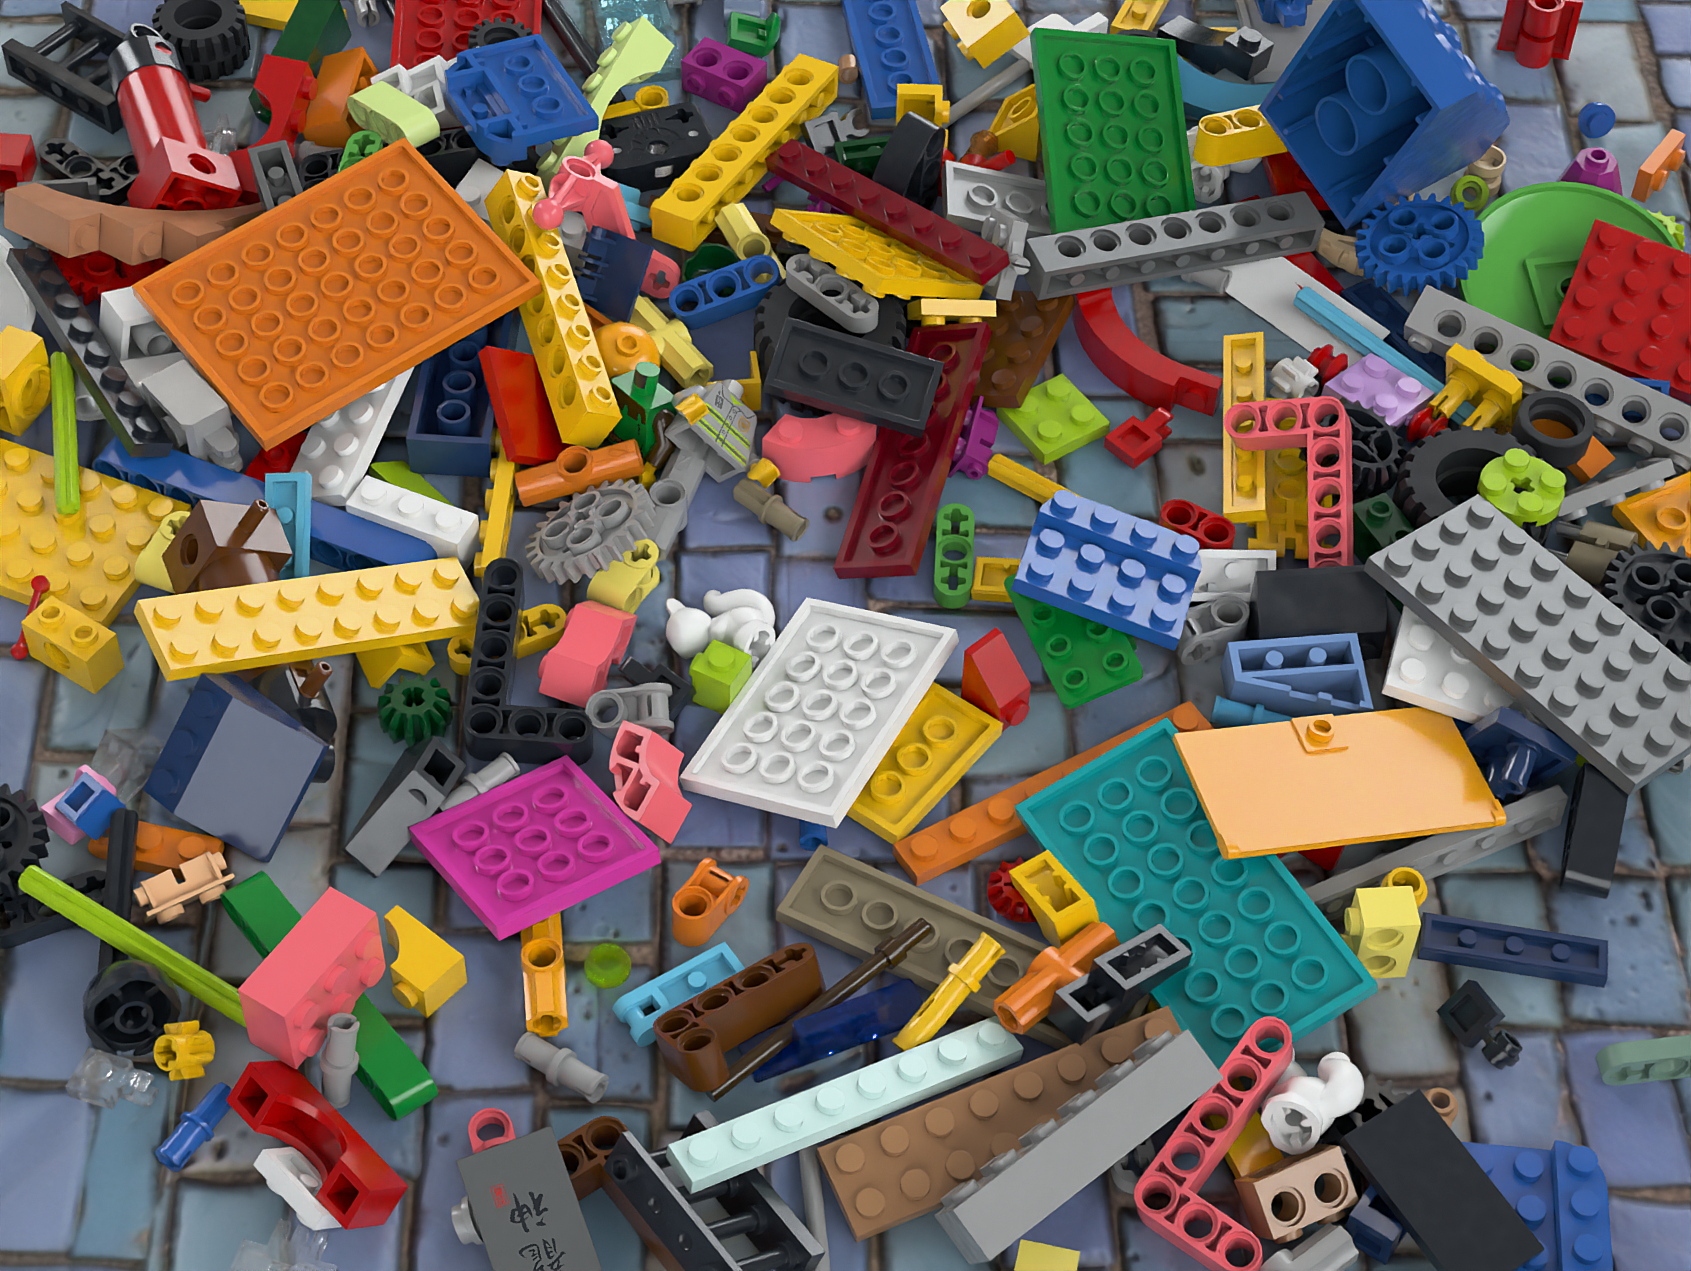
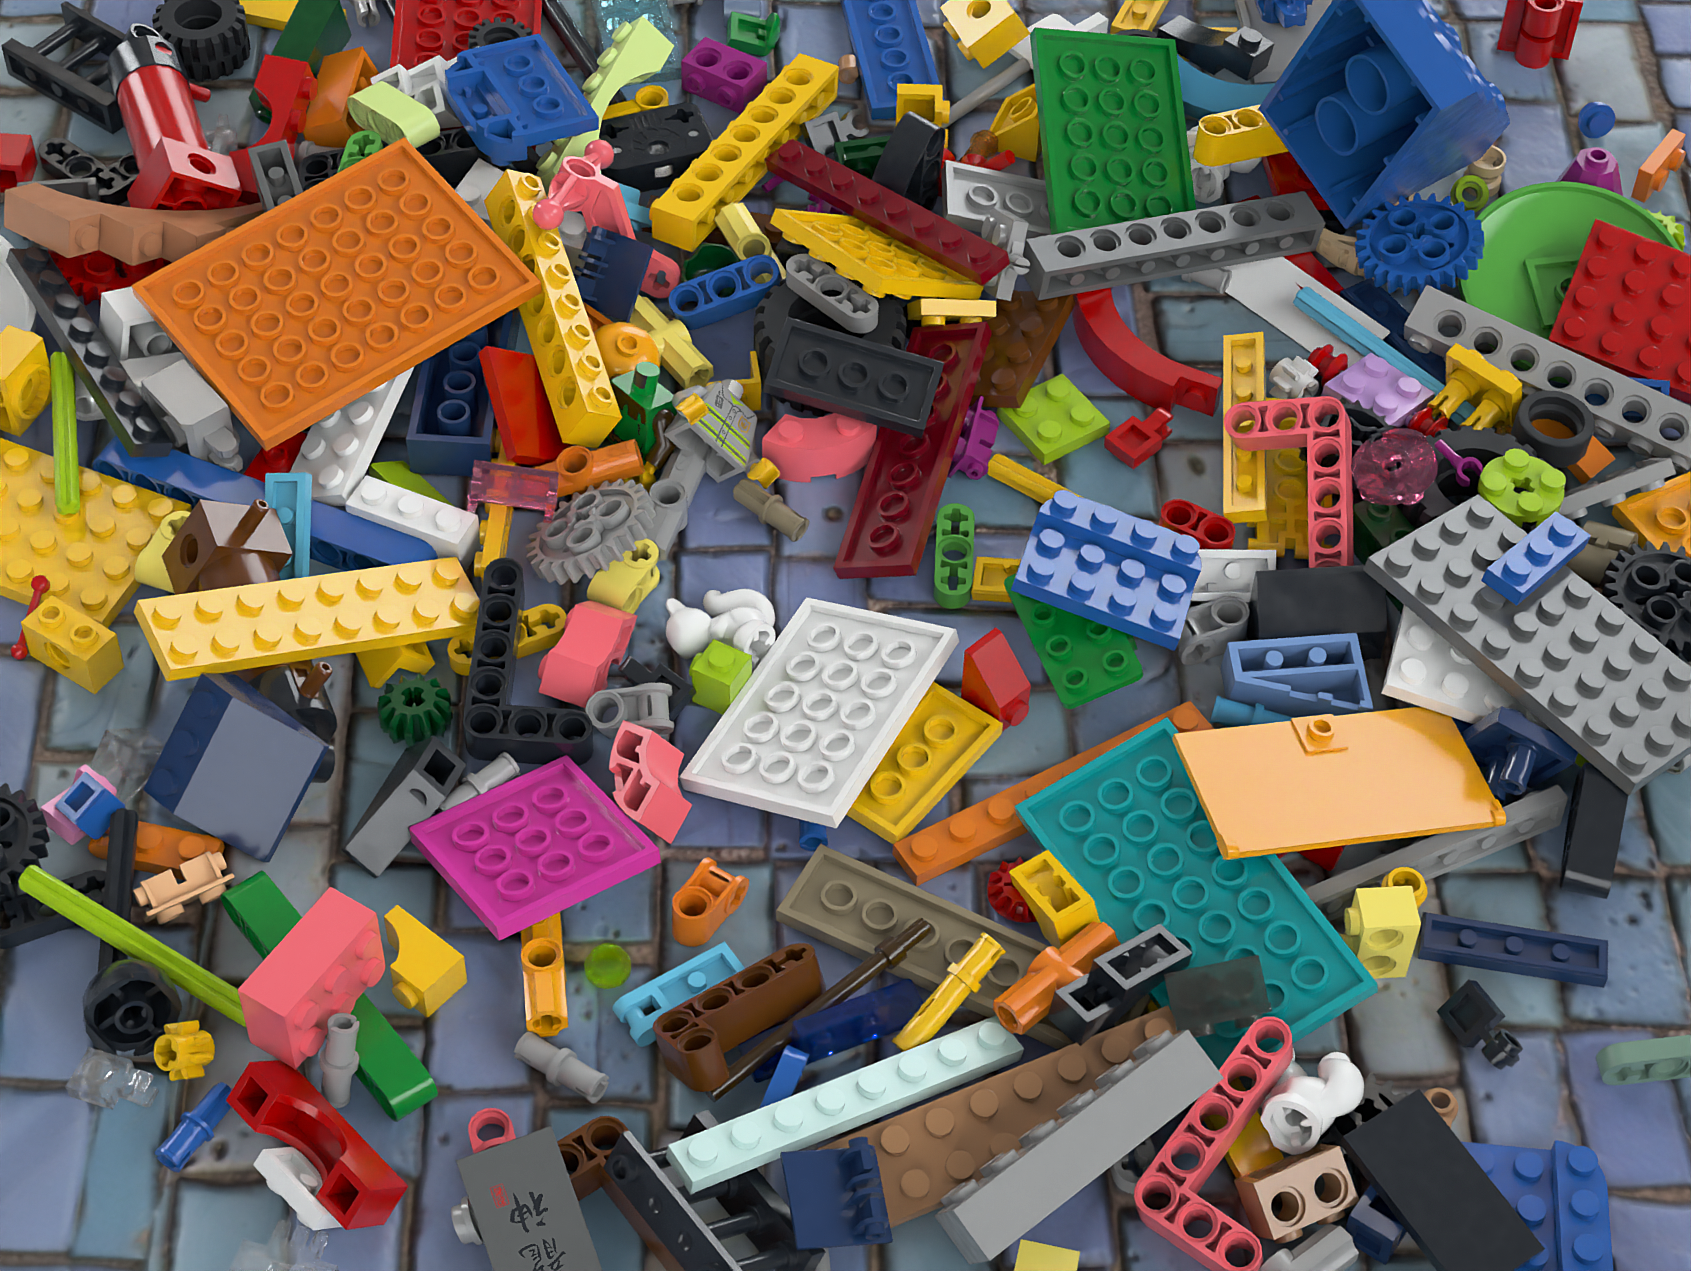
none -> clear pink hinge [466,460,559,524]
none -> blue beam [759,1045,810,1109]
none -> dark blue hinge [780,1137,893,1250]
none -> clear smoke bracket [1163,955,1273,1037]
none -> clear pink plate [1351,428,1438,505]
none -> magenta hand [1434,439,1483,487]
none -> plate [1481,511,1591,606]

